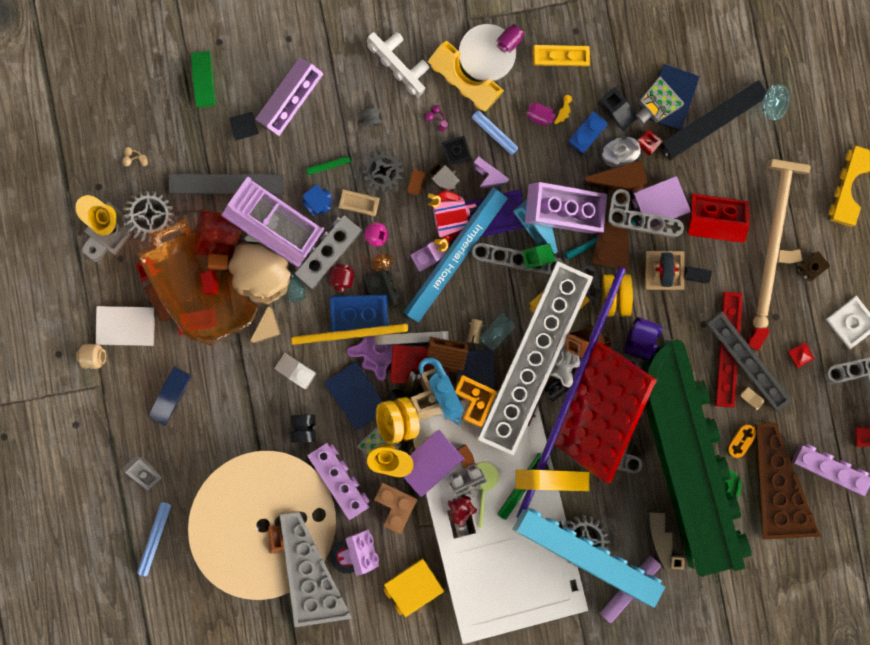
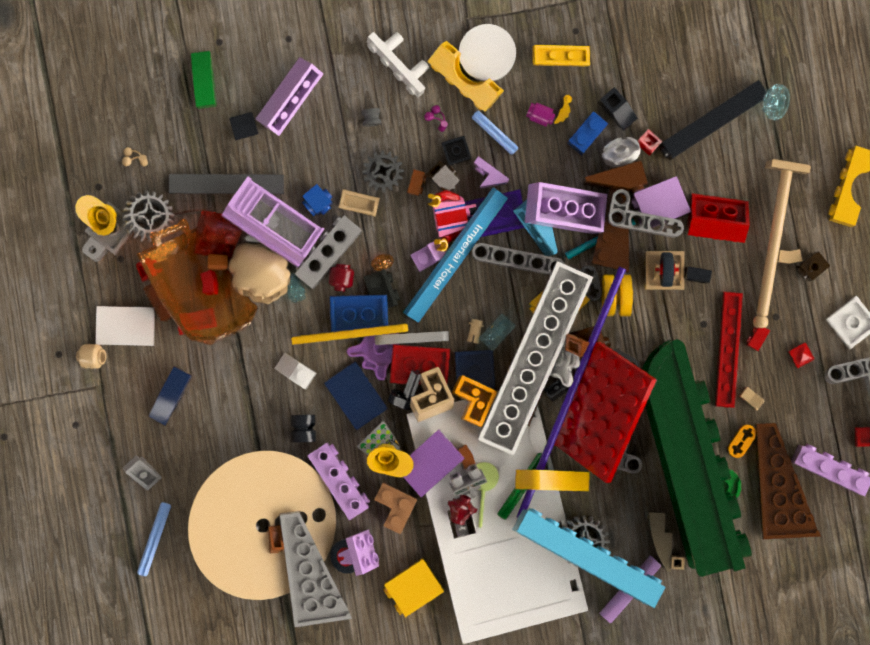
tan slope [250,307,281,343] -> none
green piece [306,155,351,175] -> none
dark pink piece [364,223,388,247] -> none
yellow wheel [376,397,419,445] -> none
dark azure plate [419,357,464,426] -> none
reddish brown brick [425,336,468,372] -> none
magenta brick [496,24,524,53] -> none
green panel [522,243,555,269] -> none
dark purple brick [624,317,663,360] -> none
light grey torso [636,76,684,123] -> none
dark blue tile [648,64,700,131] -> none
dark grey tile [706,311,792,412] -> none

